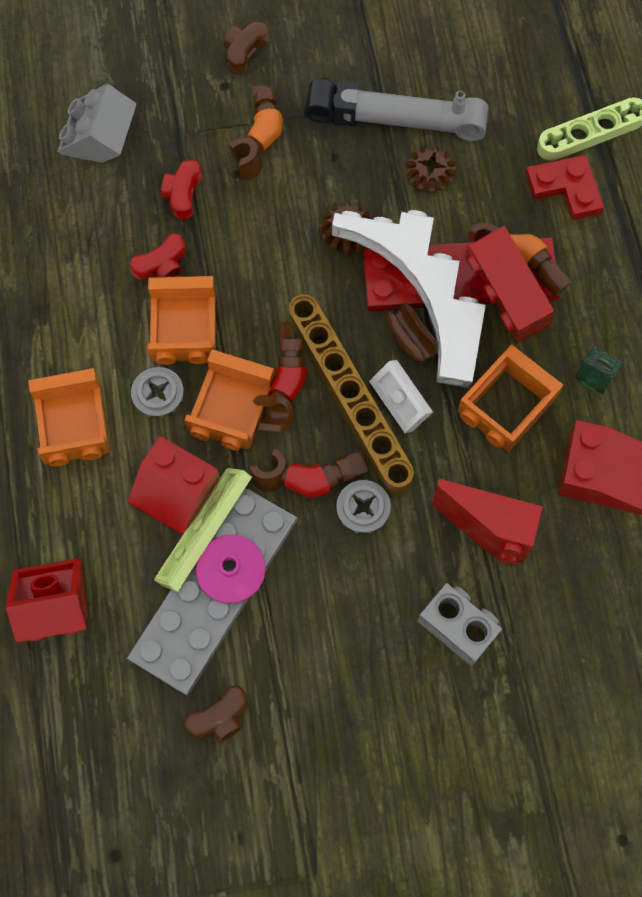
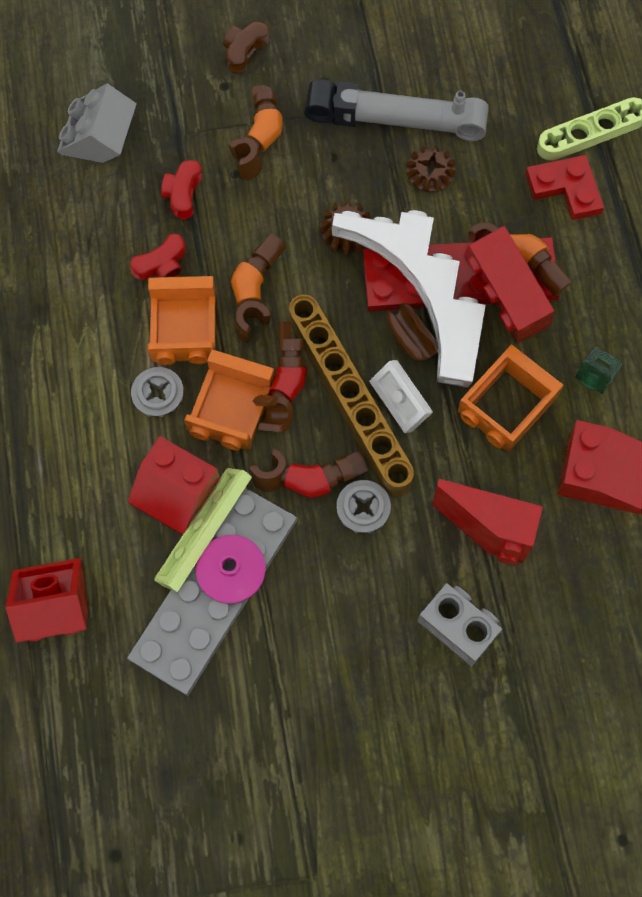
orange panel [28,368,111,466] -> none
reddish brown piece [184,686,248,743] -> none
none -> reddish brown piece [231,234,286,342]

